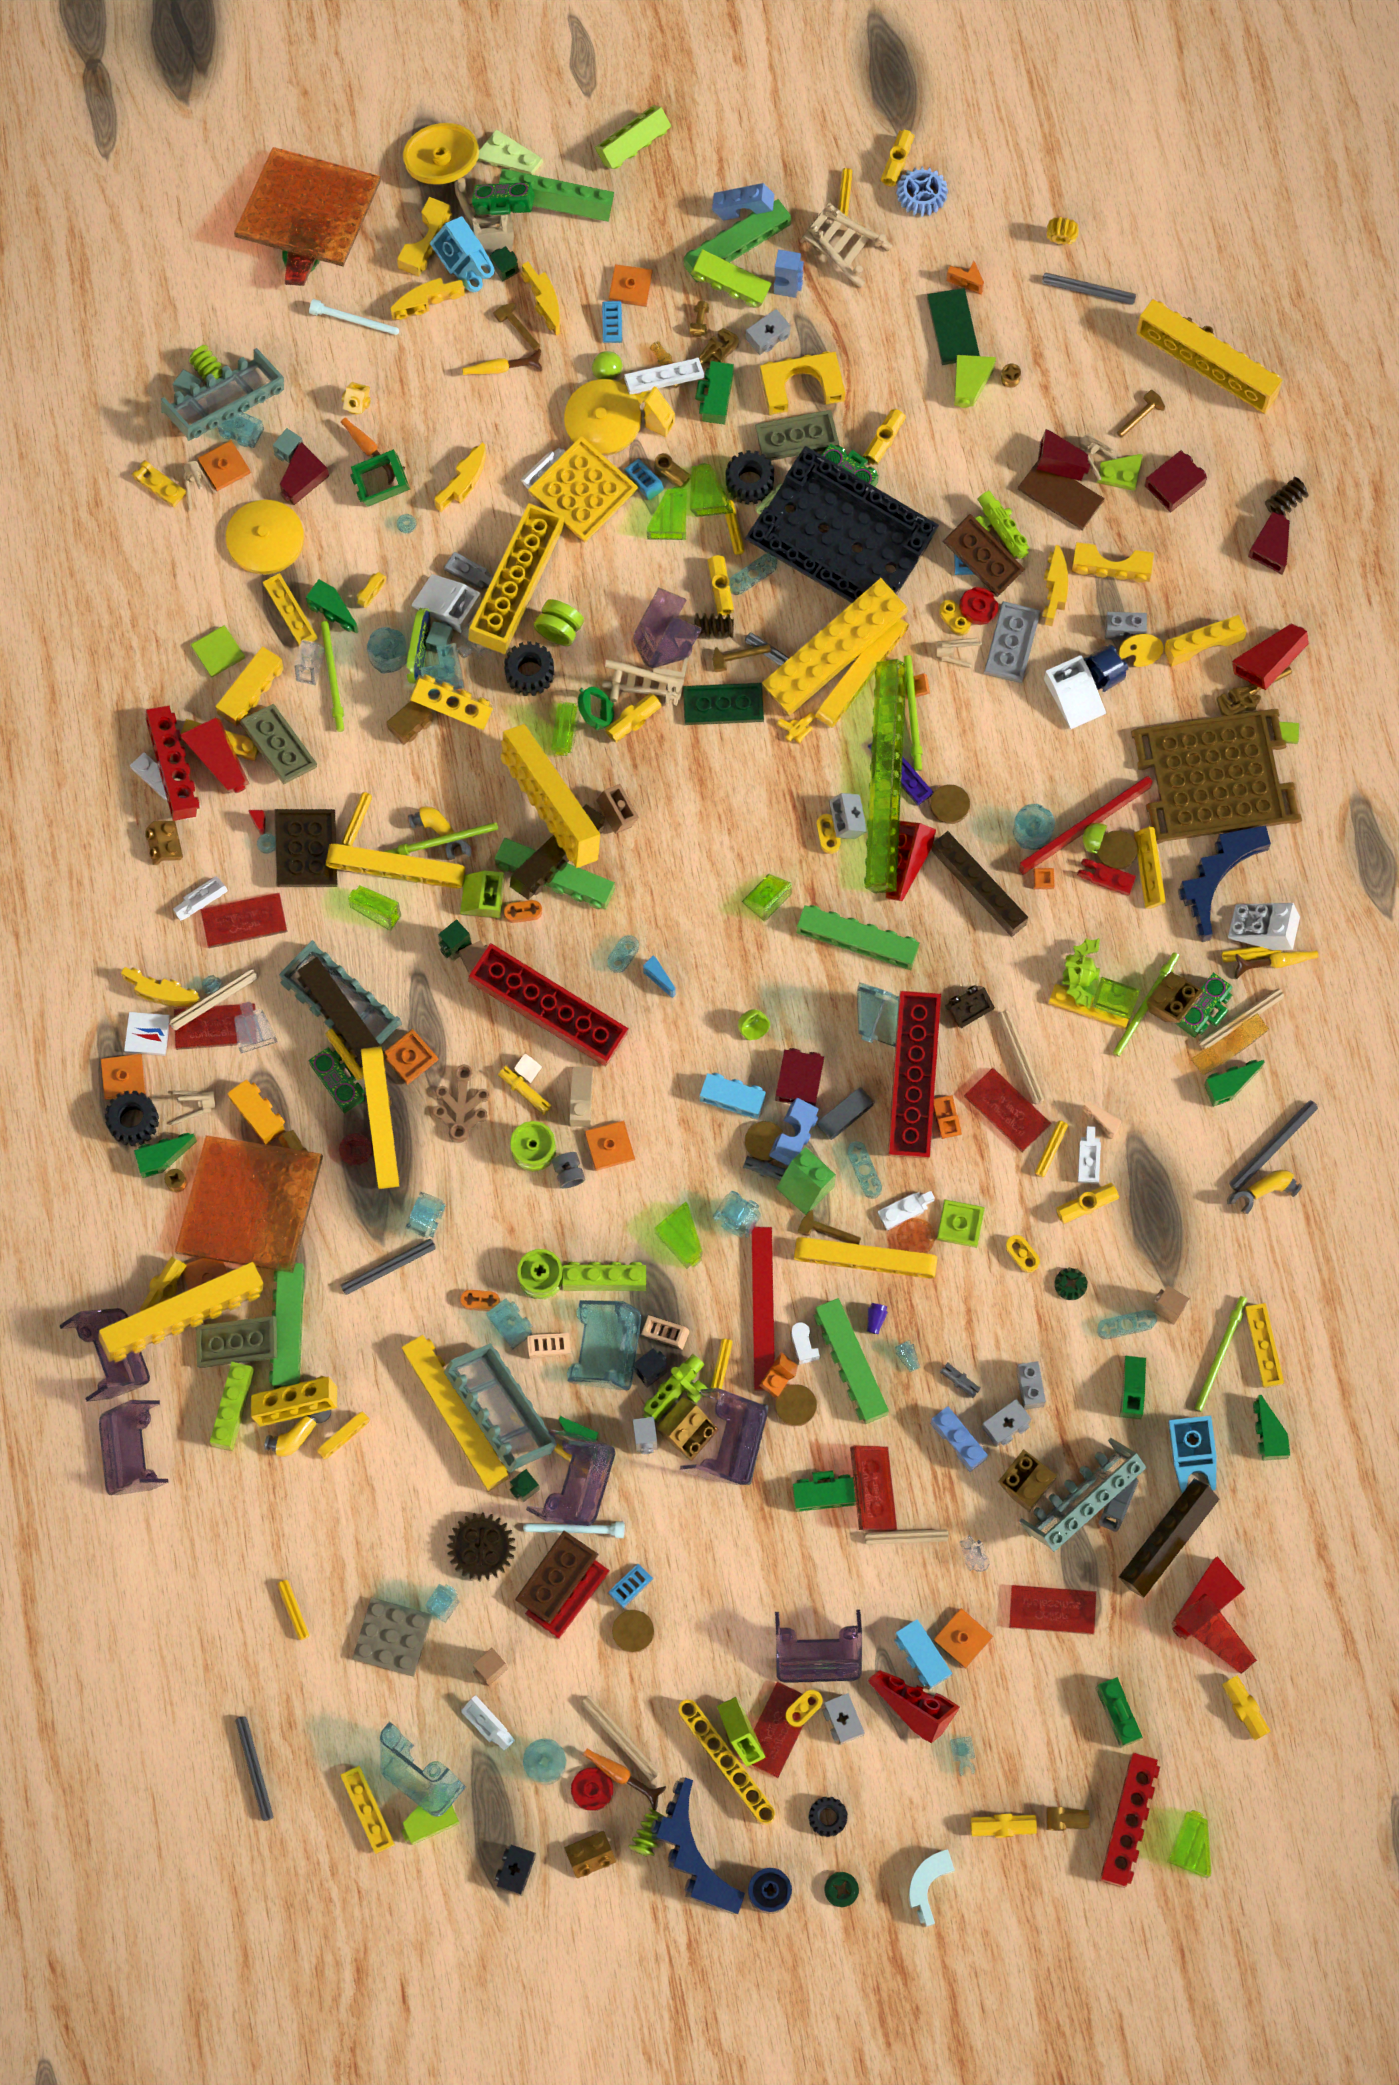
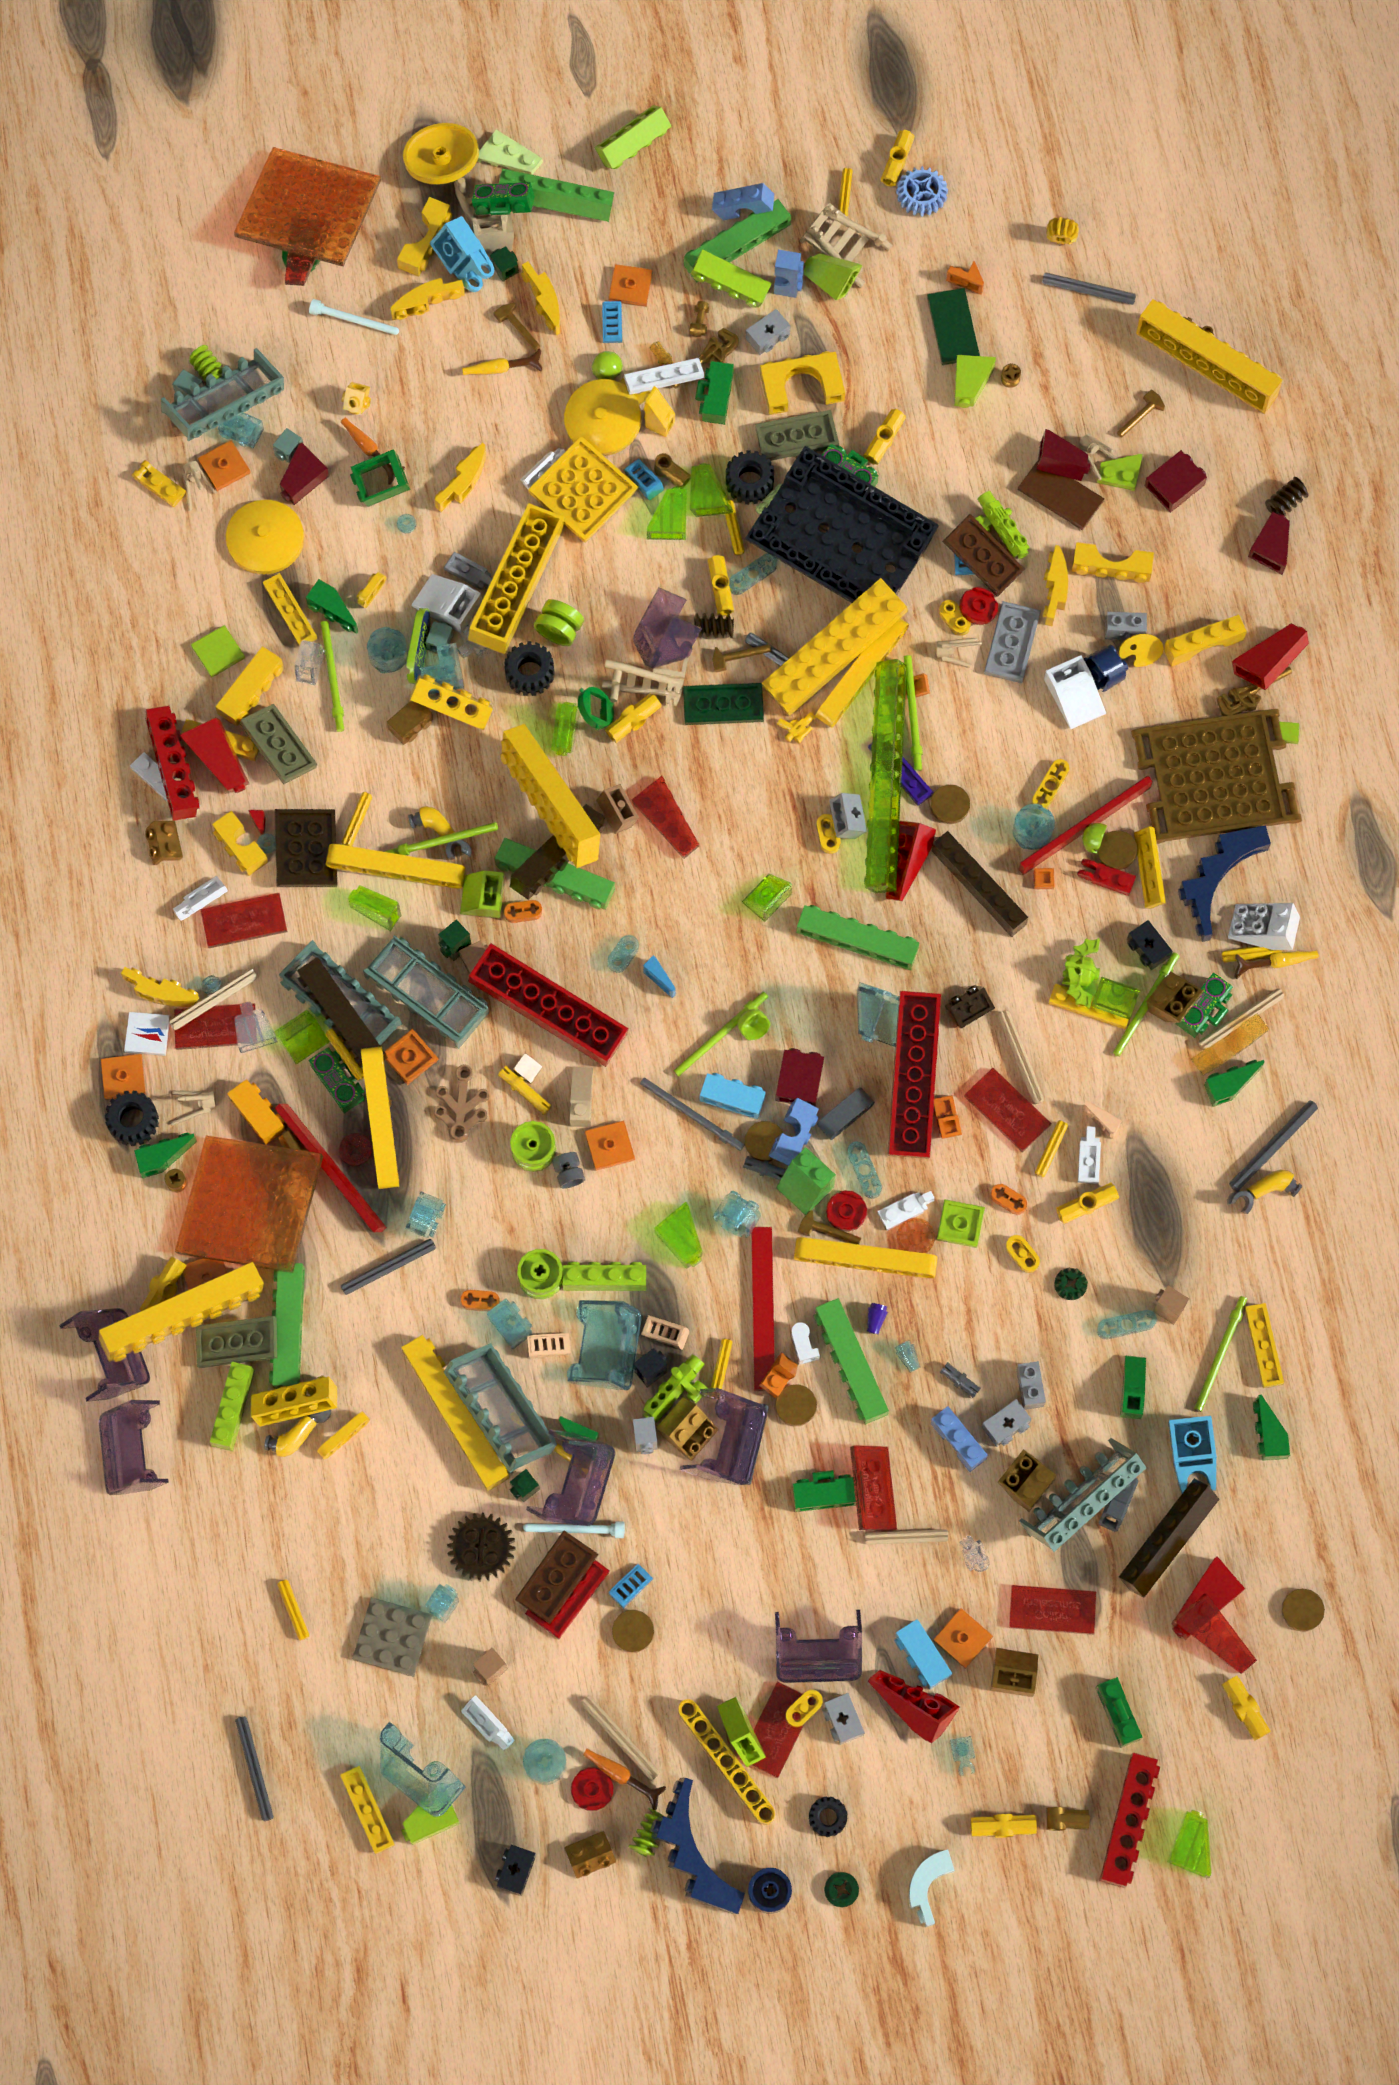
none -> yellow arch [212,811,268,876]
none -> clear neon green slope [273,1010,329,1065]
none -> red tile [275,1103,387,1232]
none -> window [363,935,489,1049]
none -> clear red wing [632,775,699,859]
none -> dark grey bar [640,1077,745,1151]
none -> lime bar [673,991,768,1077]
none -> lime slope [803,253,862,300]
none -> red tile [826,1190,867,1232]
none -> pearl gold slope [990,1648,1039,1697]
none -> orange beam [991,1184,1027,1215]
none -> yellow beam [1032,759,1069,812]
none -> black brick [1127,920,1173,970]
none -> pearl gold tile [1282,1588,1325,1632]

